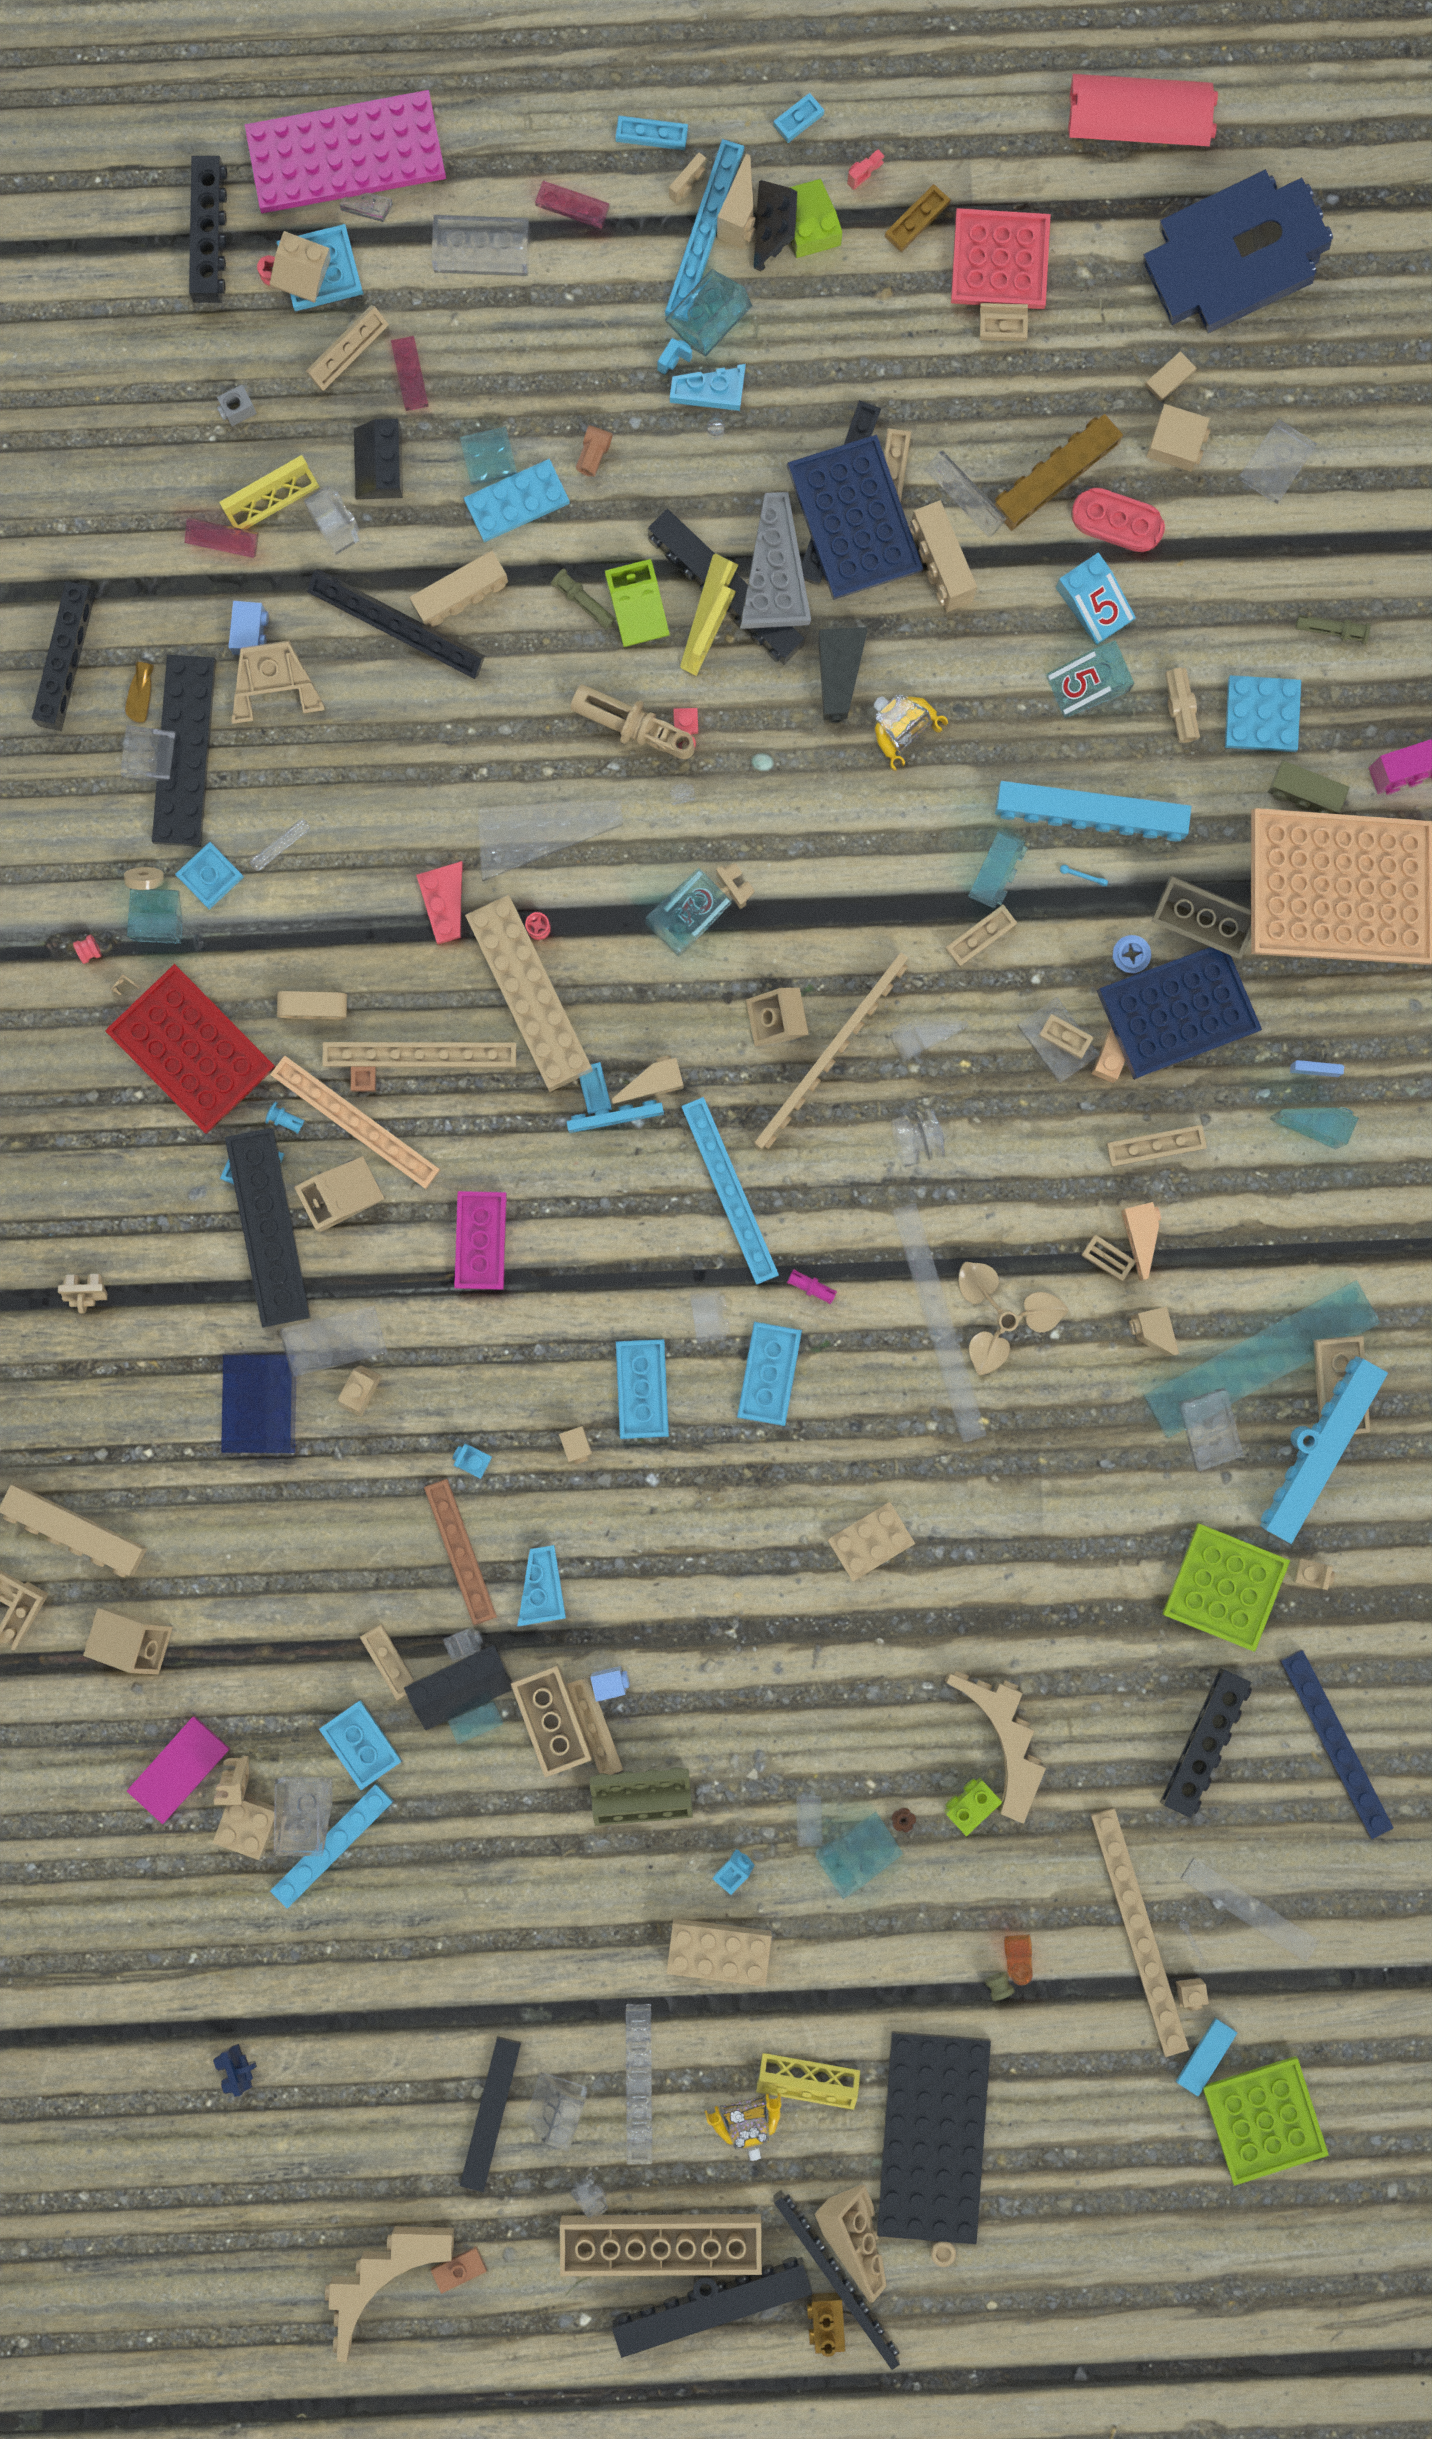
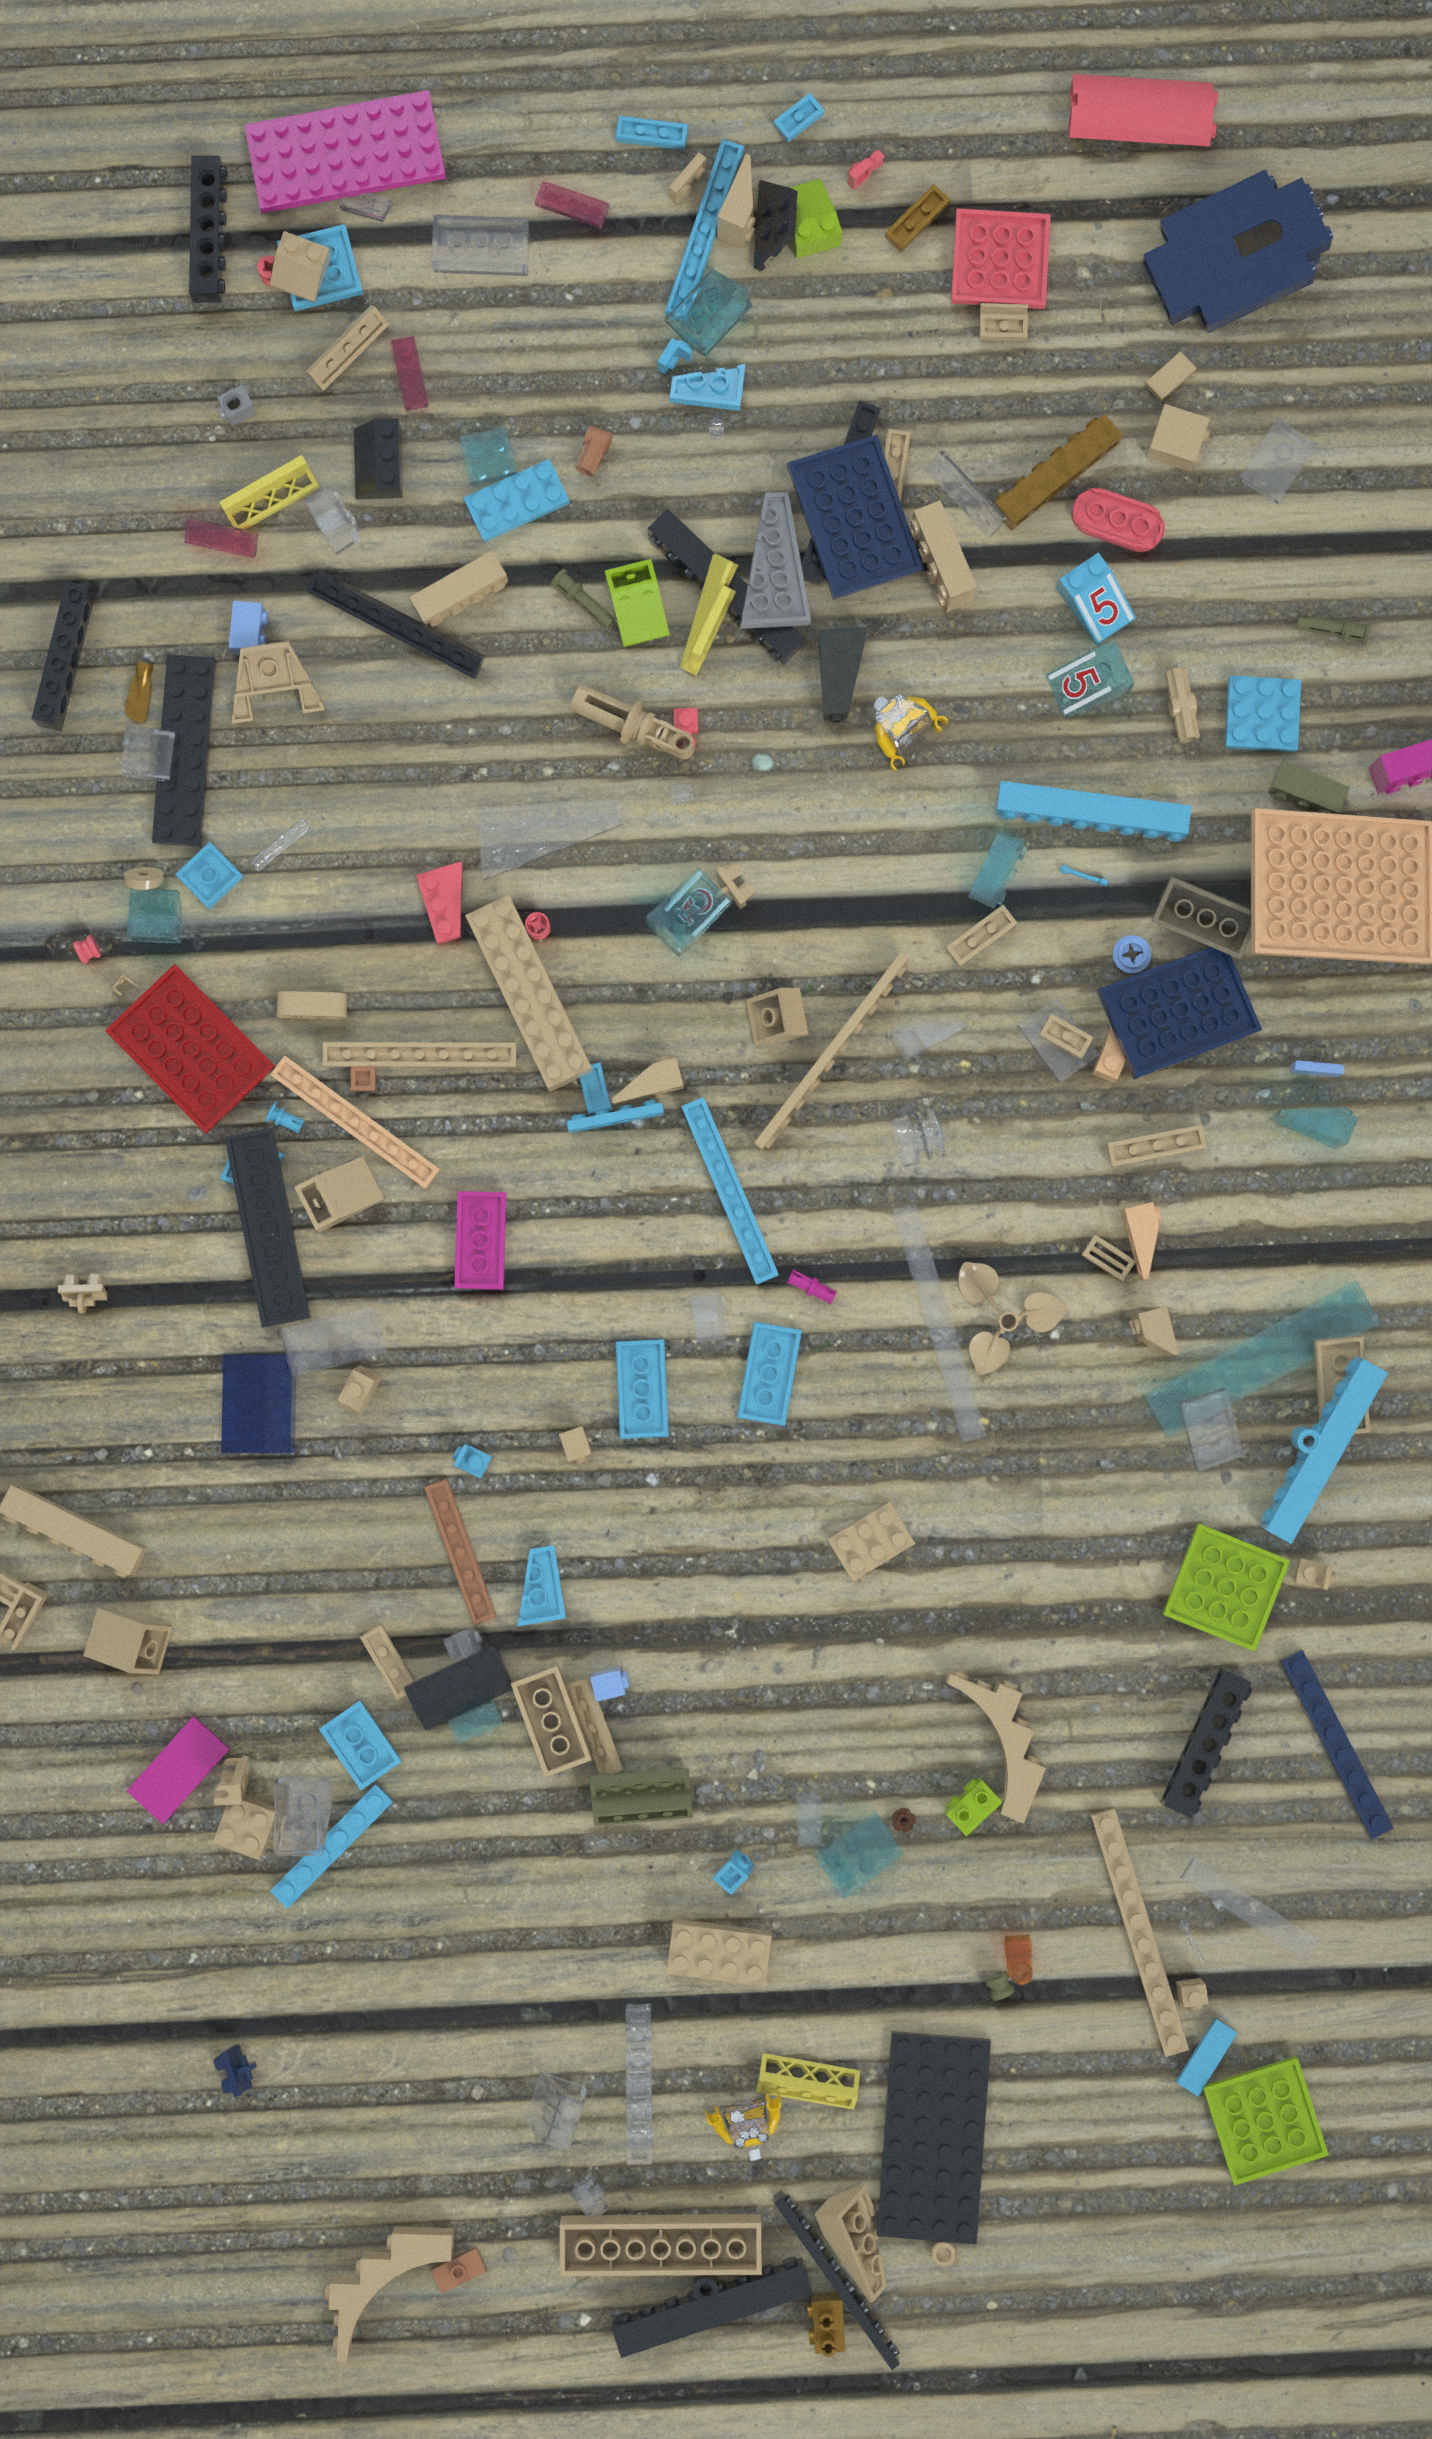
black tile [460,2036,521,2192] -> none

